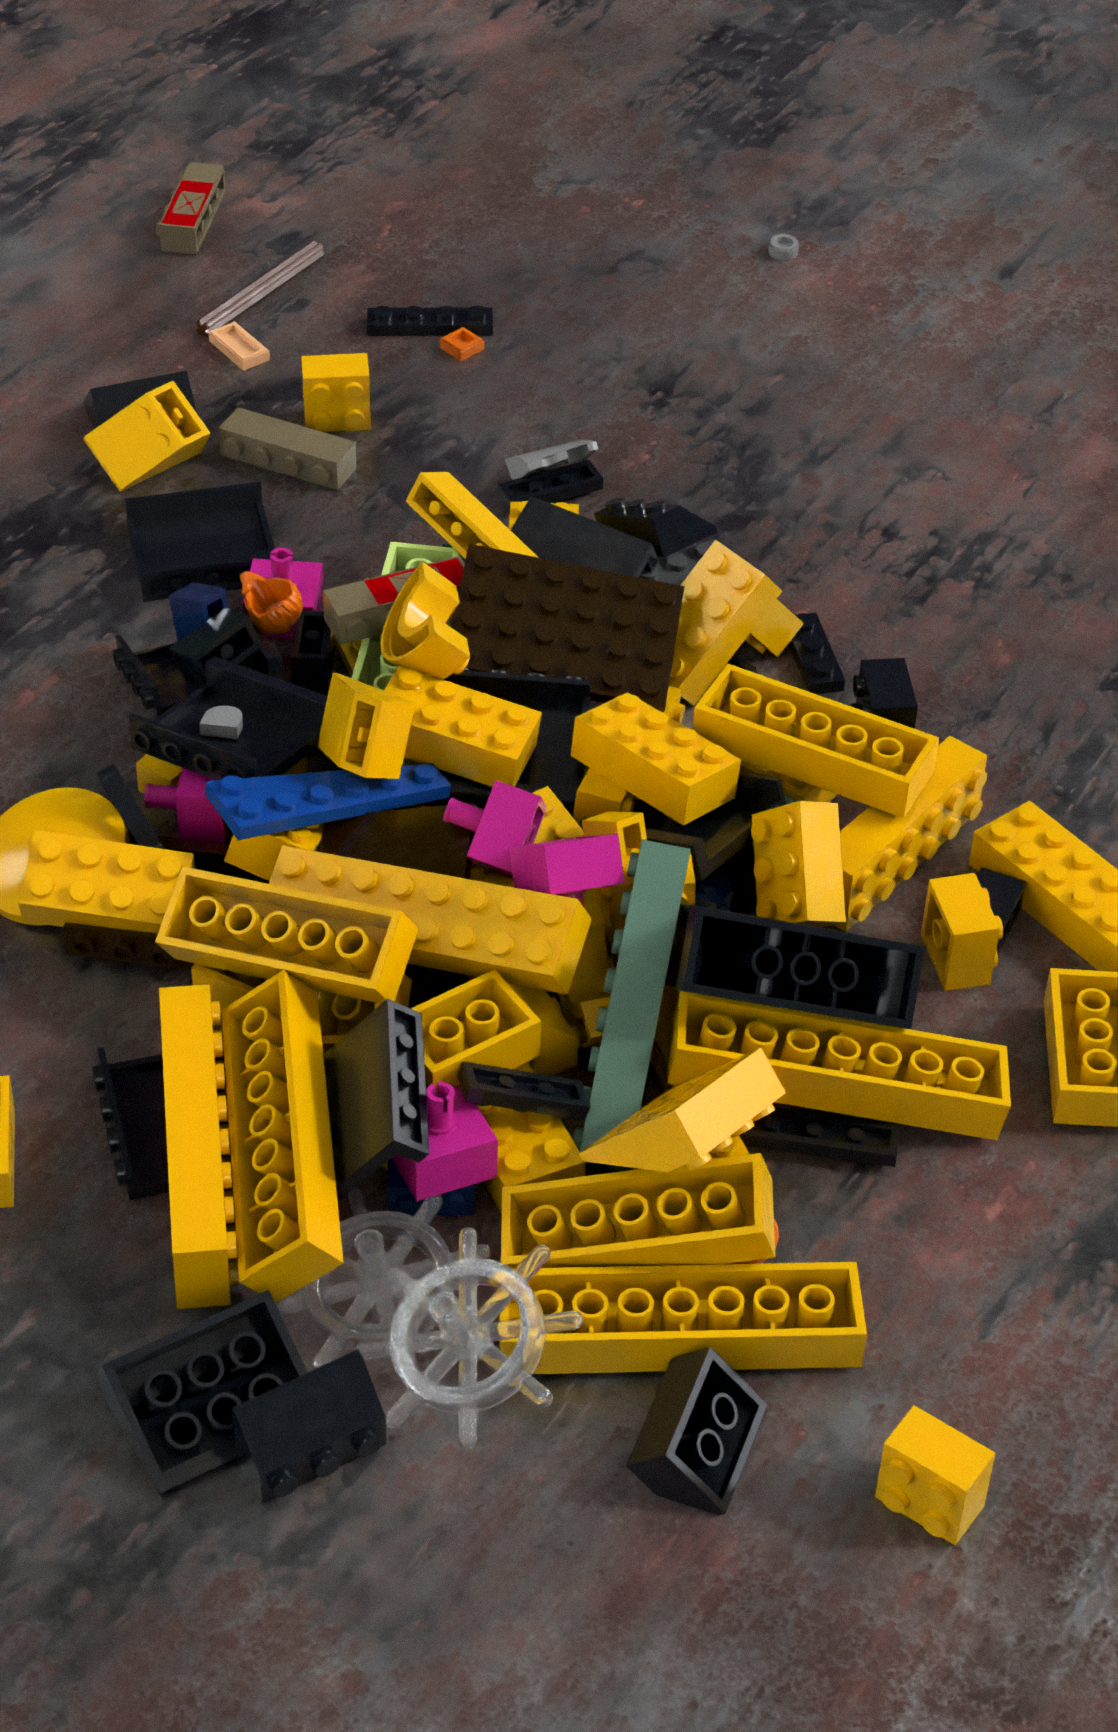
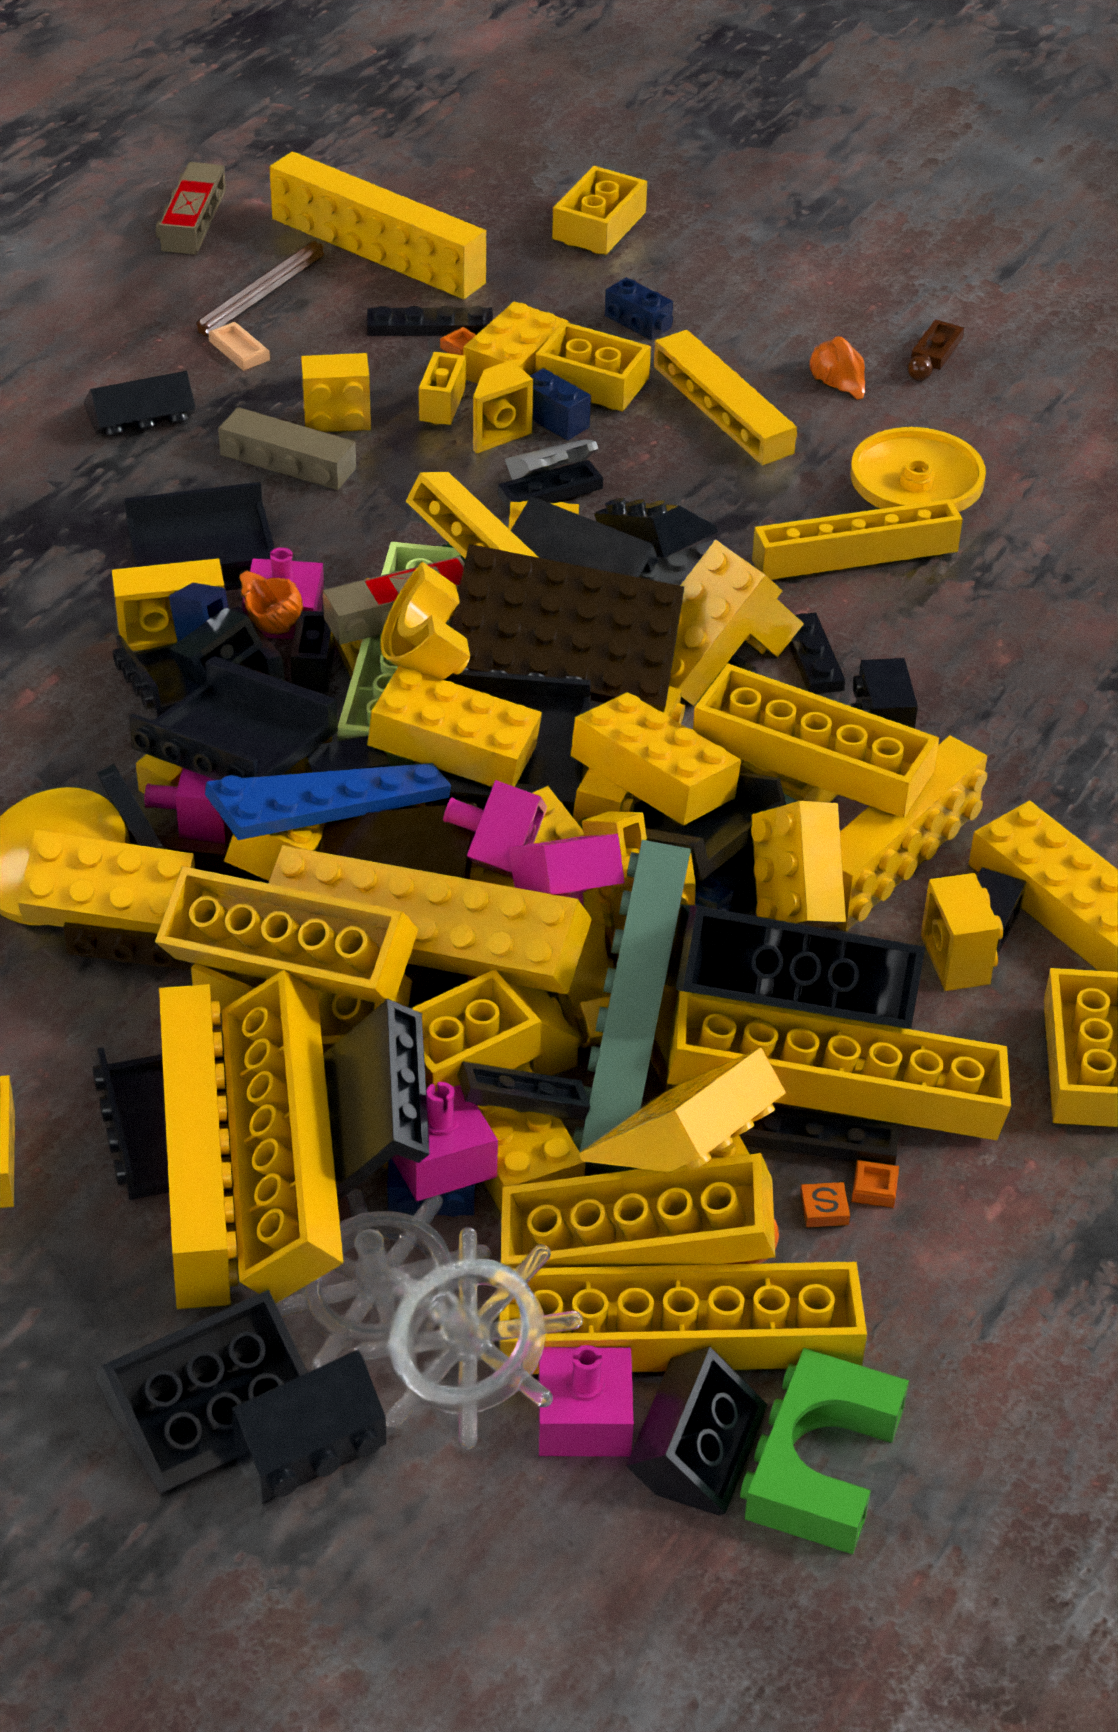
yellow slope [83,381,210,492] -> none
light grey tile [199,706,243,739] -> none
yellow slope [317,673,416,779] -> none
light grey tile [768,234,799,260] -> none
yellow brick [875,1405,996,1546] -> none
none -> yellow brick [112,558,224,651]
none -> yellow brick [269,151,486,299]
none -> yellow brick [419,352,466,425]
none -> yellow brick [463,301,568,384]
none -> yellow slope [473,360,533,454]
none -> dark blue brick [530,368,591,441]
none -> yellow brick [535,321,651,412]
none -> dark pink brick [538,1345,634,1457]
none -> yellow brick [552,166,647,255]
none -> dark blue brick [605,277,673,340]
none -> yellow brick [654,330,797,465]
none -> bright green arch [740,1348,909,1555]
none -> yellow brick [752,499,963,580]
none -> orange tile [800,1182,850,1228]
none -> orange hair [809,336,865,400]
none -> yellow dish [850,427,986,512]
none -> orange tile [851,1160,899,1208]
none -> reddish brown plate [907,319,964,381]

